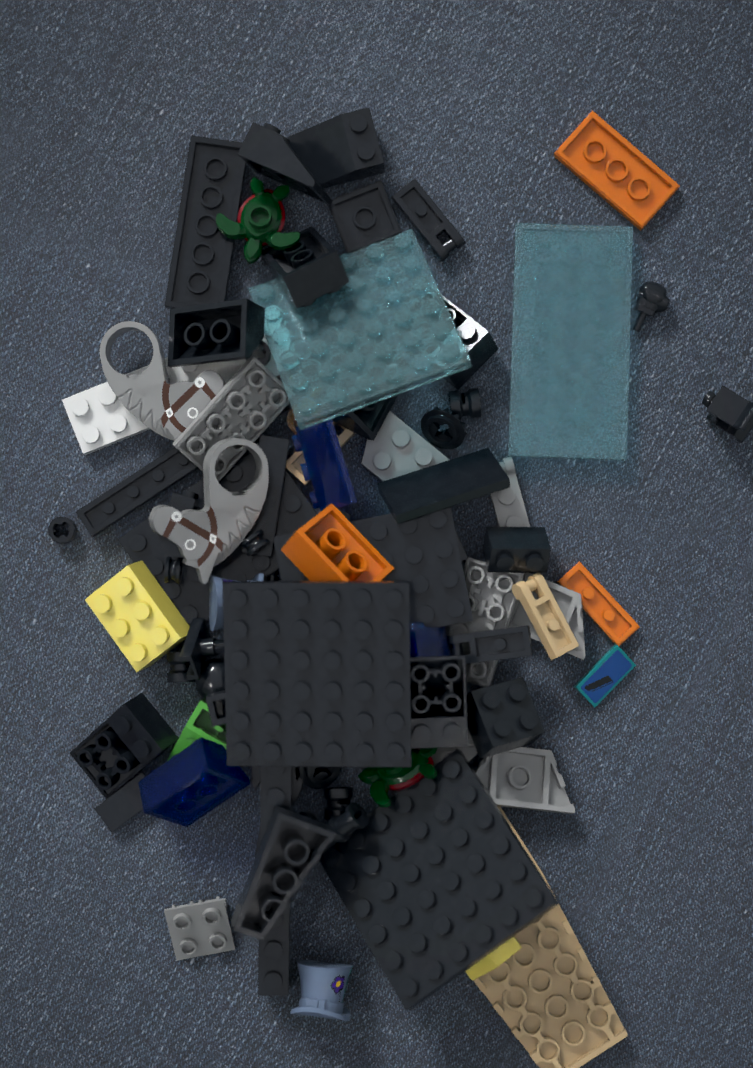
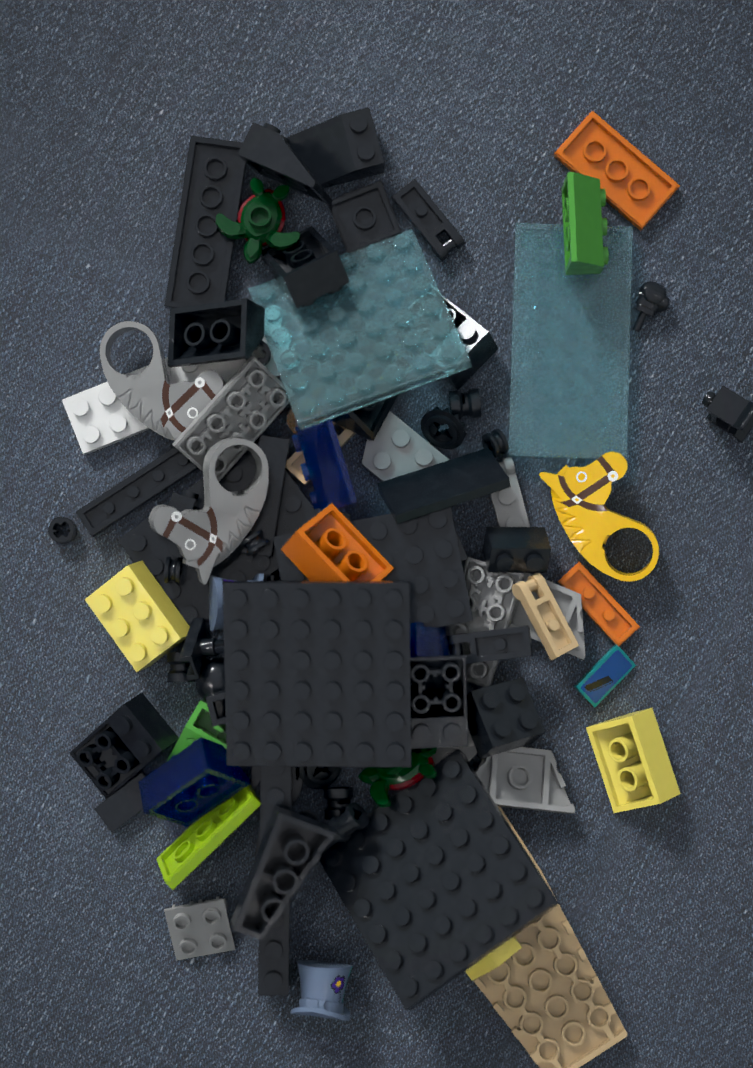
none -> lime tile [156,776,261,890]
none -> black bush [482,429,509,458]
none -> yellow animal [539,451,659,582]
none -> bright green slope [561,172,609,275]
none -> light yellow slope [586,708,681,813]

